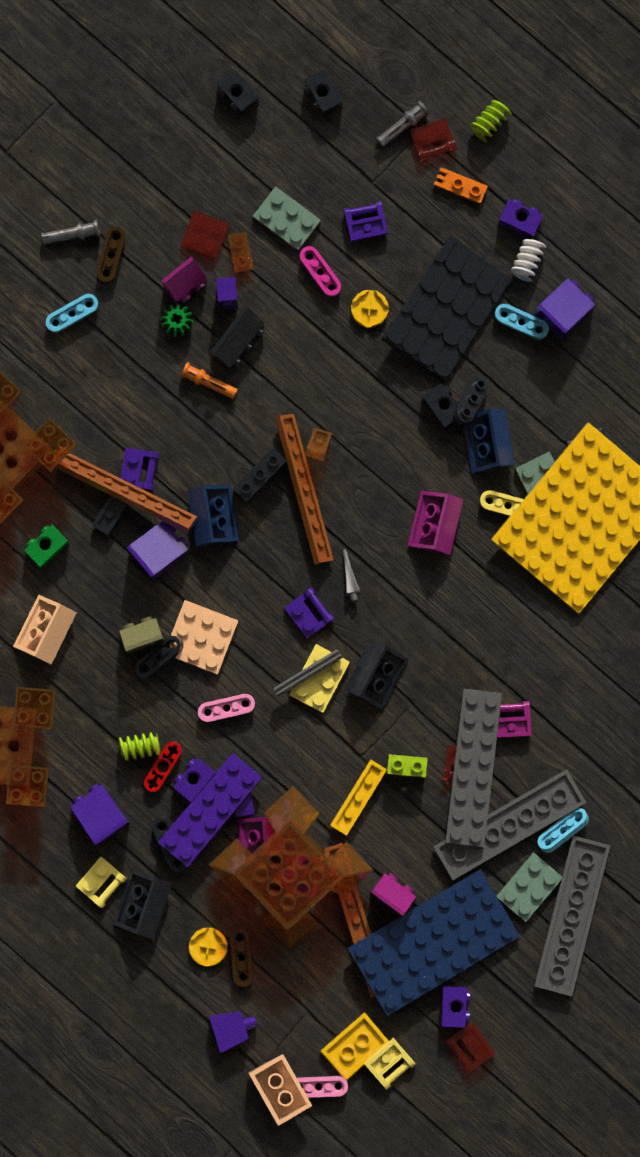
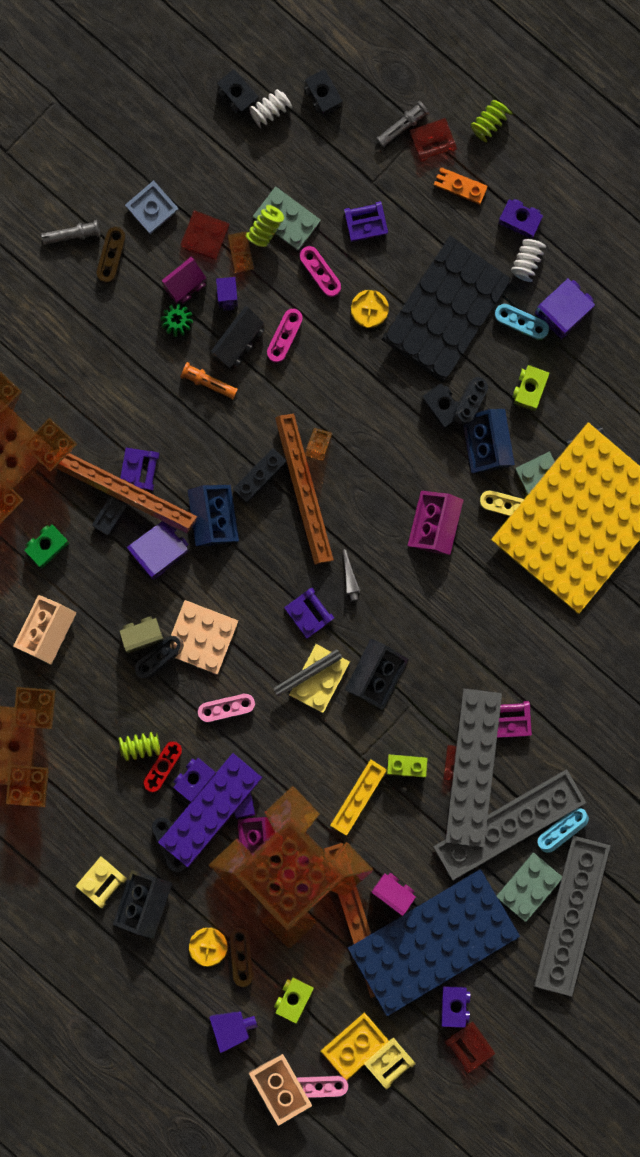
medium azure plate [46,294,98,333] -> none
dark purple slope [70,784,130,845] -> none
none -> sand blue plate [125,180,179,234]
none -> lime piece [246,205,284,247]
none -> white piece [249,89,293,128]
none -> dark pink plate [267,309,302,363]
none -> lime brick [274,977,314,1023]
none -> lime brick [512,365,549,411]

